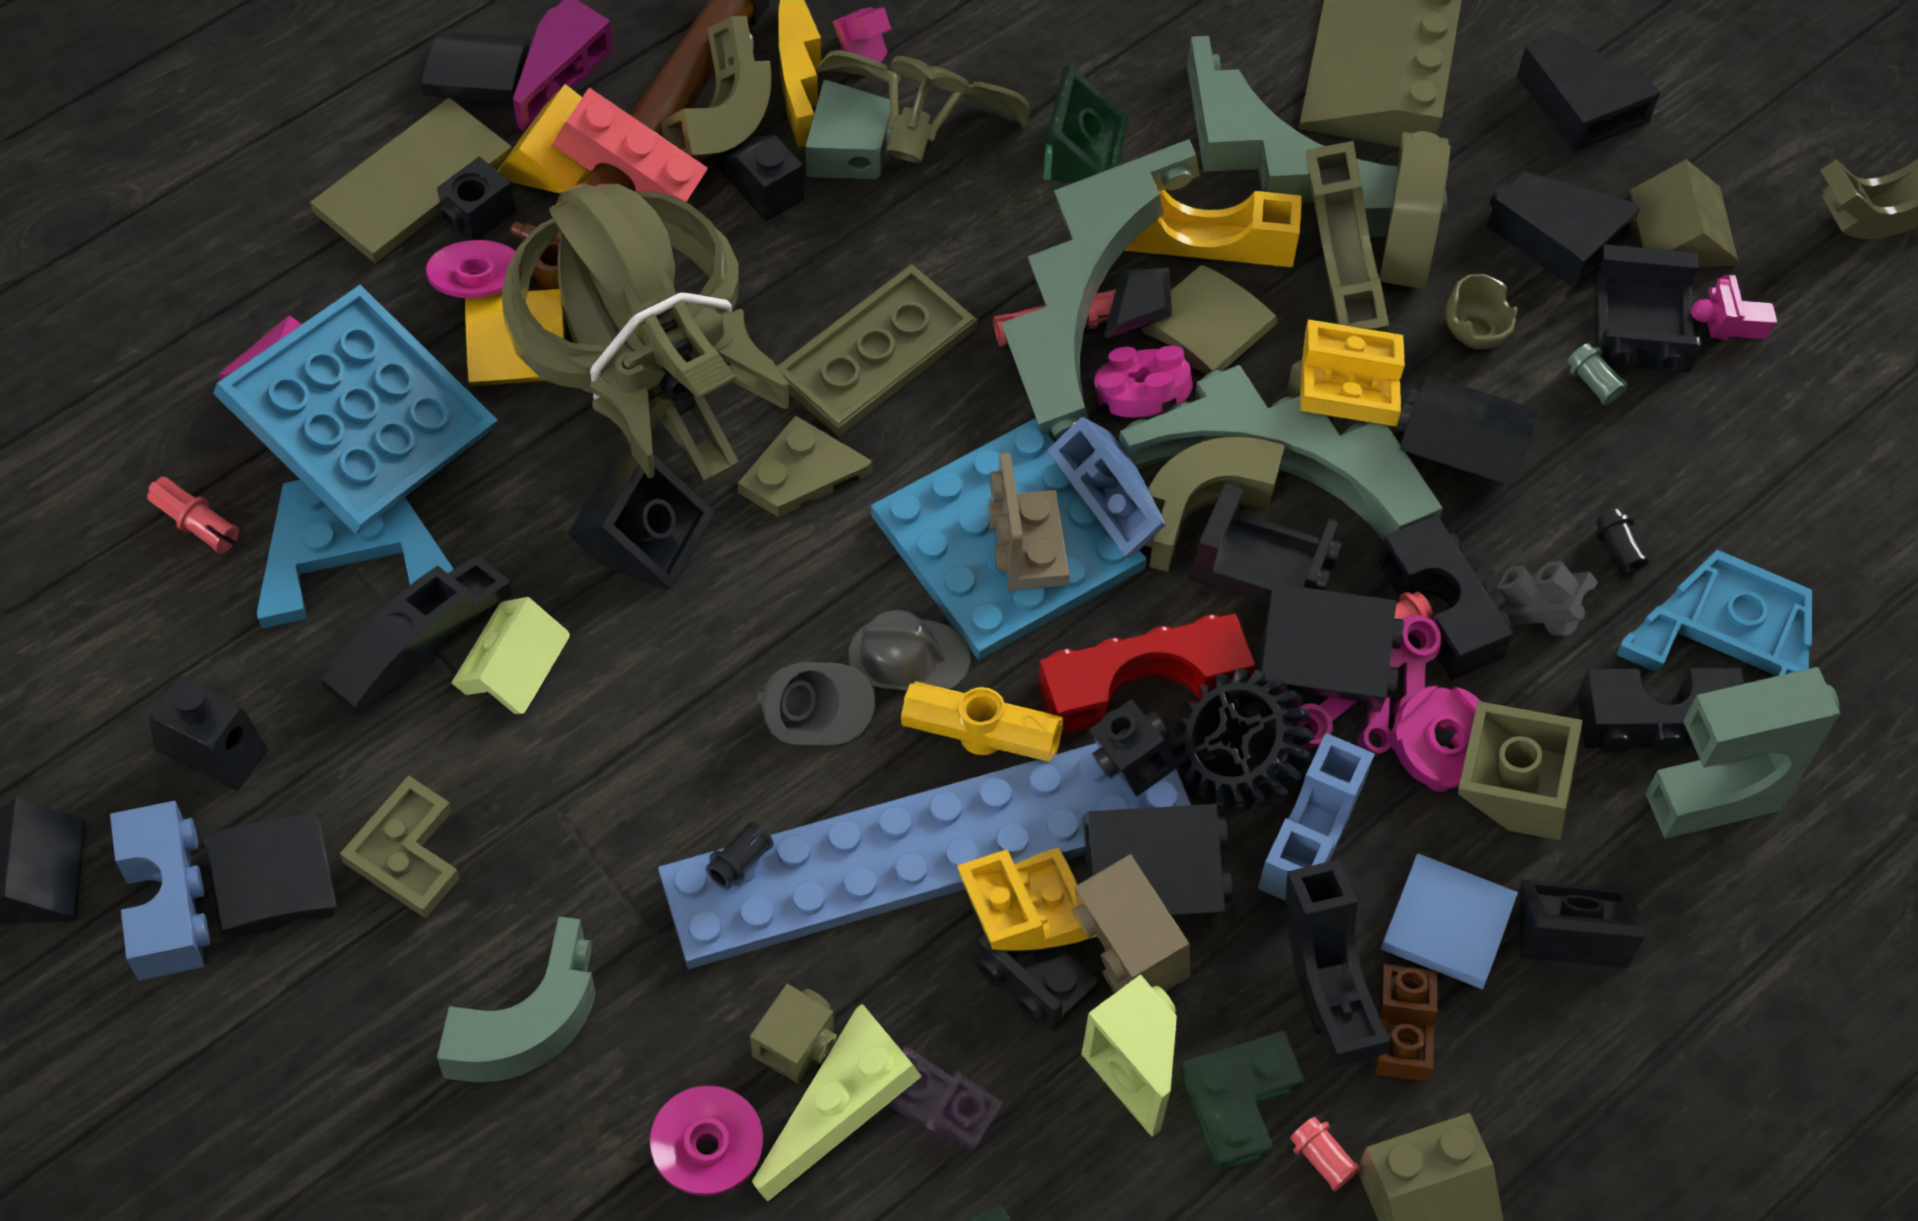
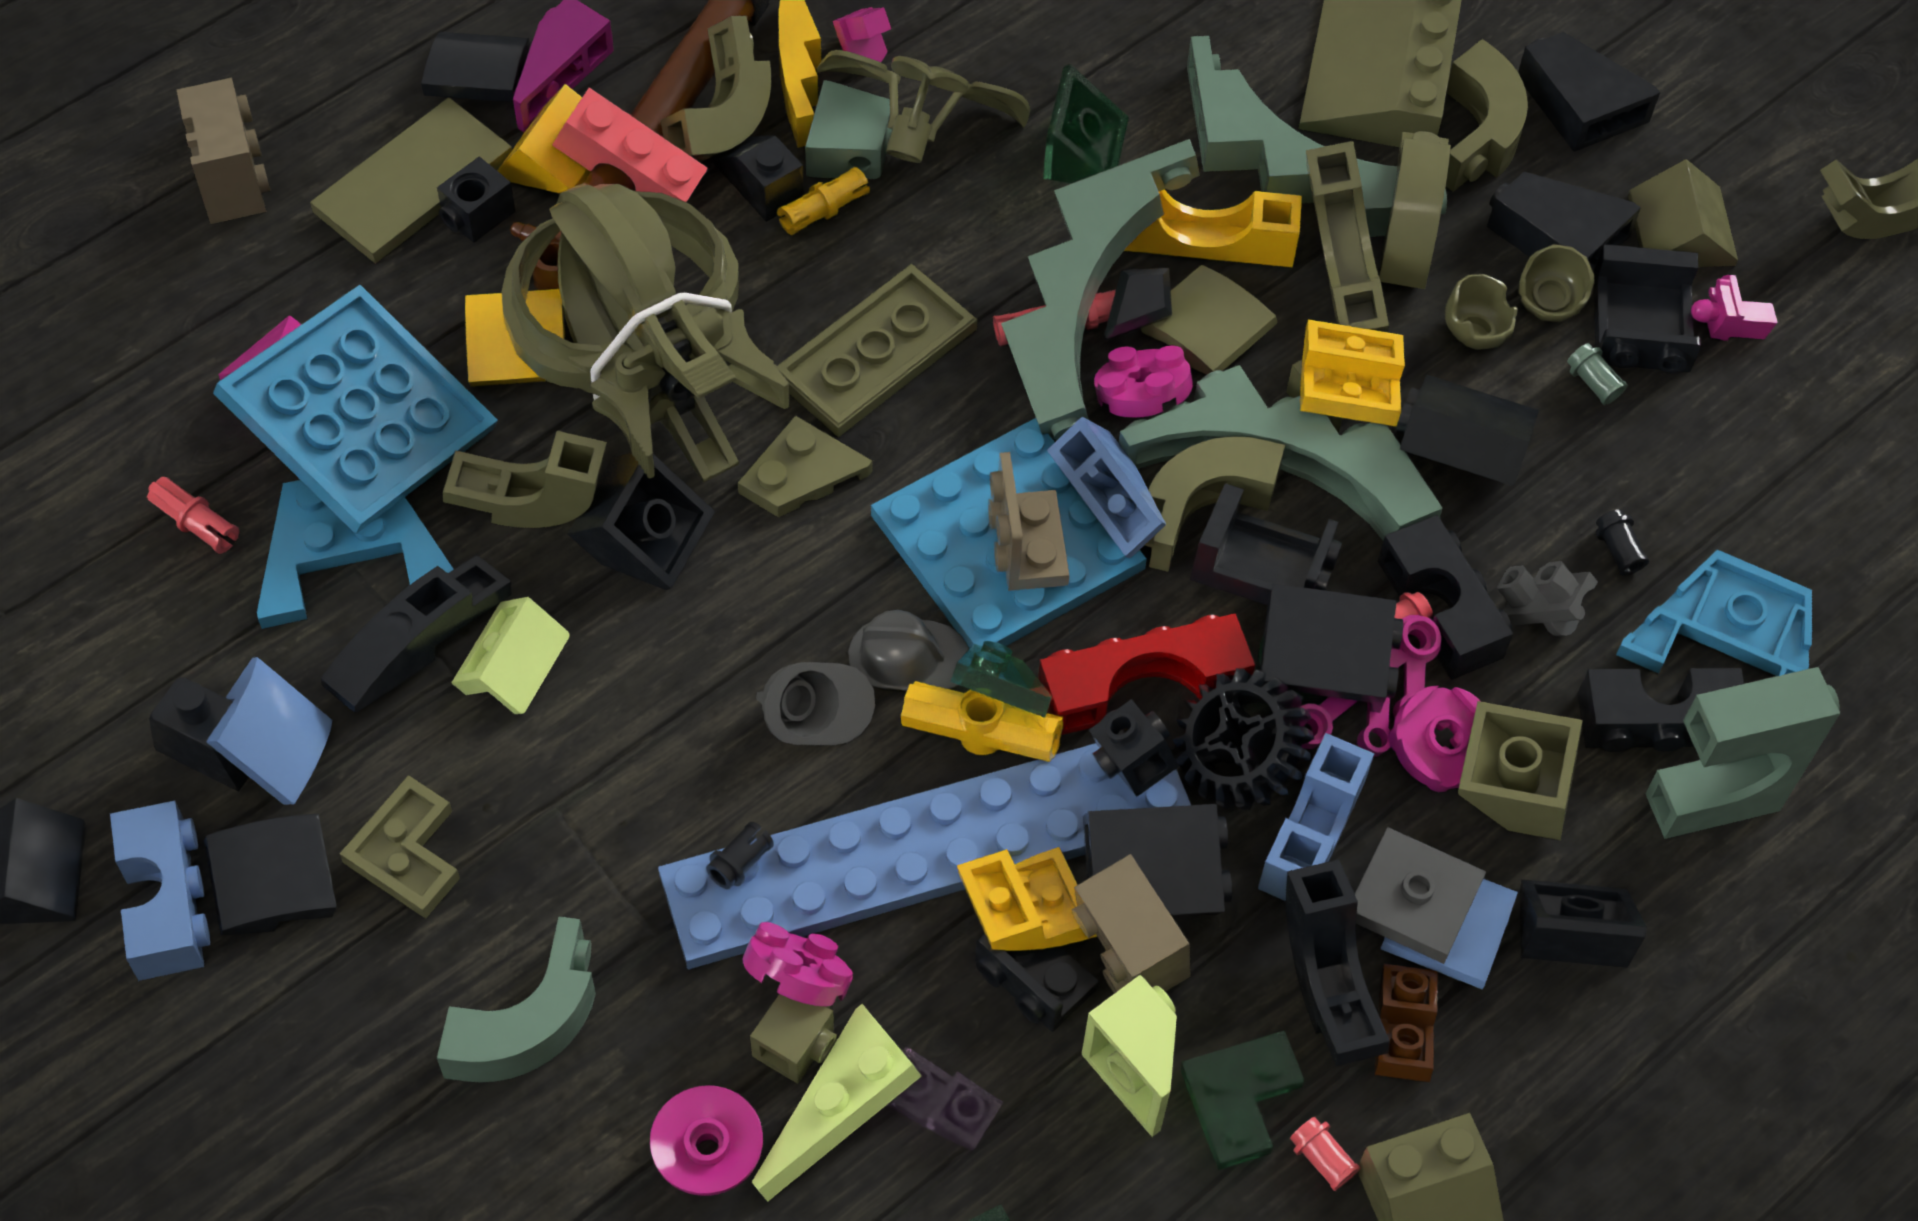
dark pink dish [426,240,516,298] -> none
none -> dark tan wedge [177,78,271,224]
none -> medium blue slope [206,657,333,805]
none -> olive arch [443,431,607,528]
none -> dark pink plate [742,922,853,1007]
none -> yellow pin [777,167,870,235]
none -> clear green wing [950,641,1053,718]
none -> dark grey plate [1355,827,1486,964]
none -> olive arch [1446,39,1528,192]
none -> olive hair [1518,244,1594,322]

